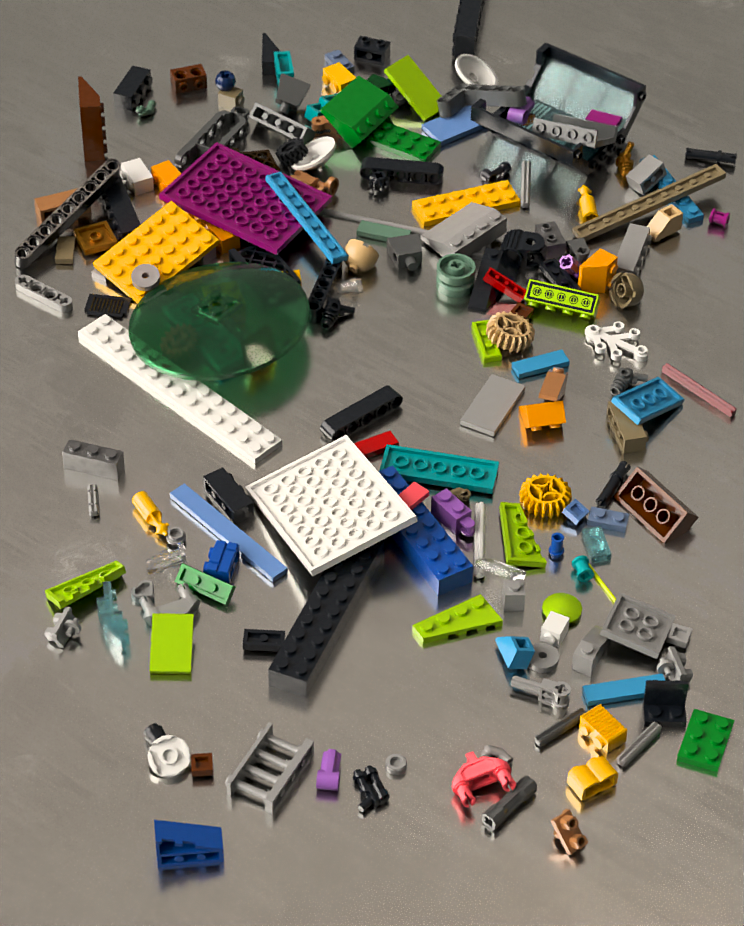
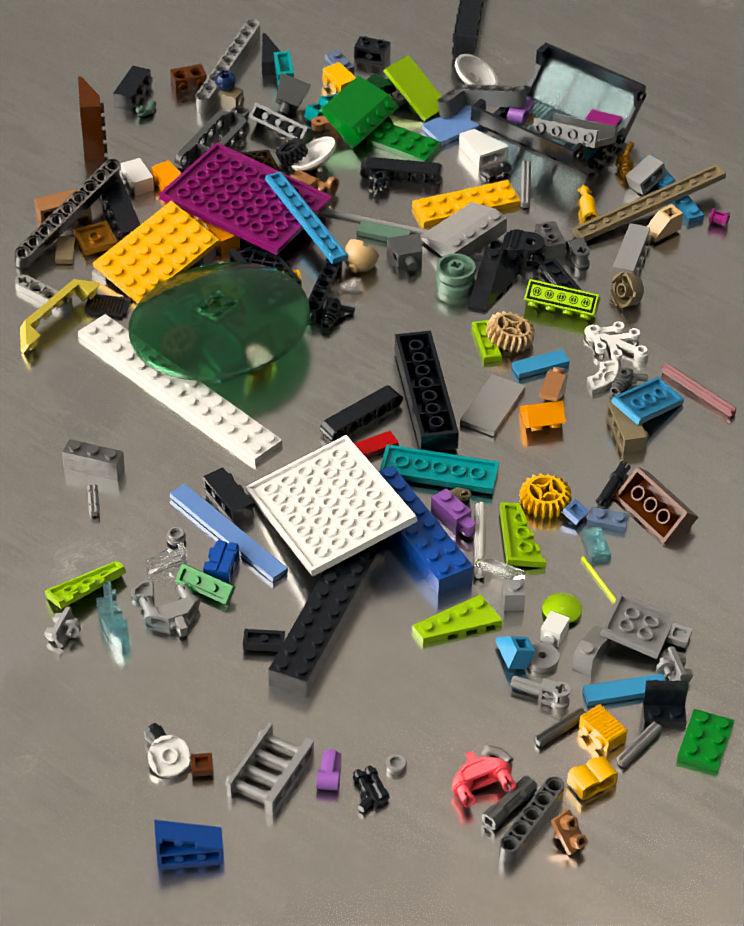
light grey piece [131,264,160,291] -> none
yellow wheel [132,491,169,536] -> none
lime tile [149,613,194,674] -> none
coral tile [398,481,429,510] -> none
red piece [482,267,526,303] -> none
reddish brown plate [511,302,534,320] -> none
blue pin [549,533,564,558] -> none
medium lavender piece [559,254,582,280] -> none
teal bush [572,555,594,582] -> none
light orange slope [578,248,618,294] -> none
black pin [685,148,737,164] -> none
none -> light yellow slope [20,279,100,354]
none -> light grey beam [196,19,260,114]
none -> black brick [394,330,459,451]
none -> white slope [459,129,509,169]
none -> dark grey beam [499,776,564,864]
none -> white tile [587,360,619,394]

